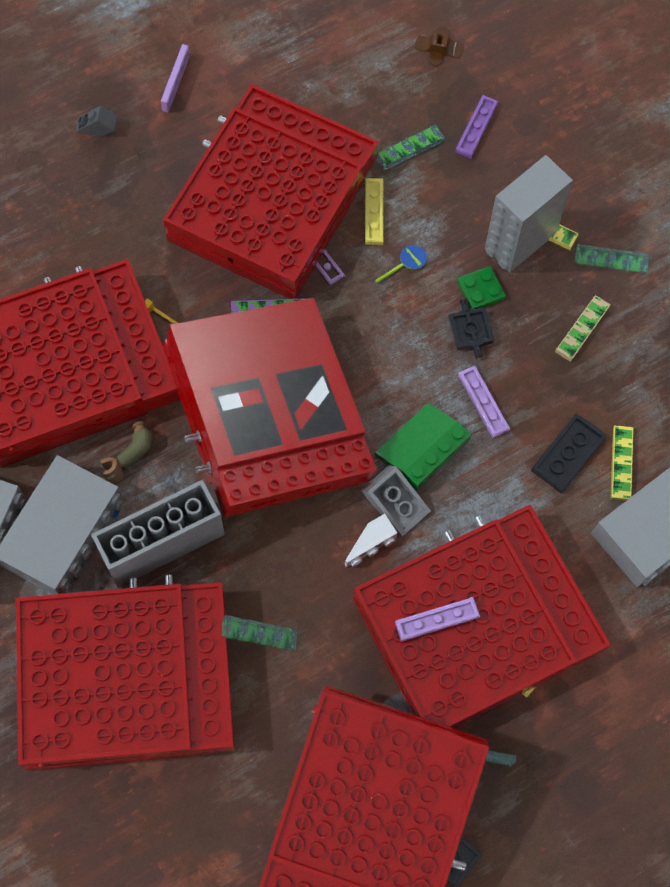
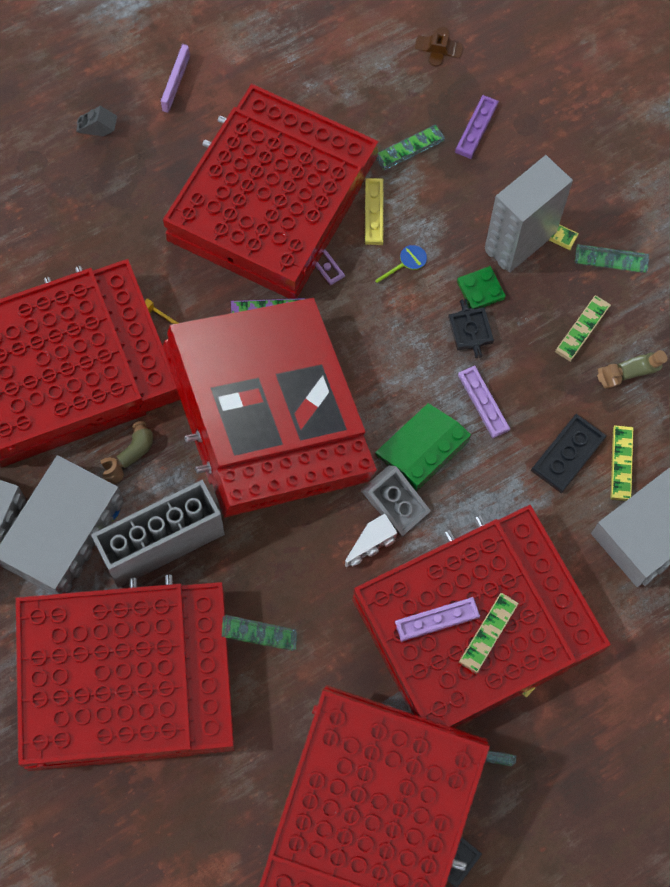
none -> tile [459,593,519,674]
none -> piece [597,350,668,388]

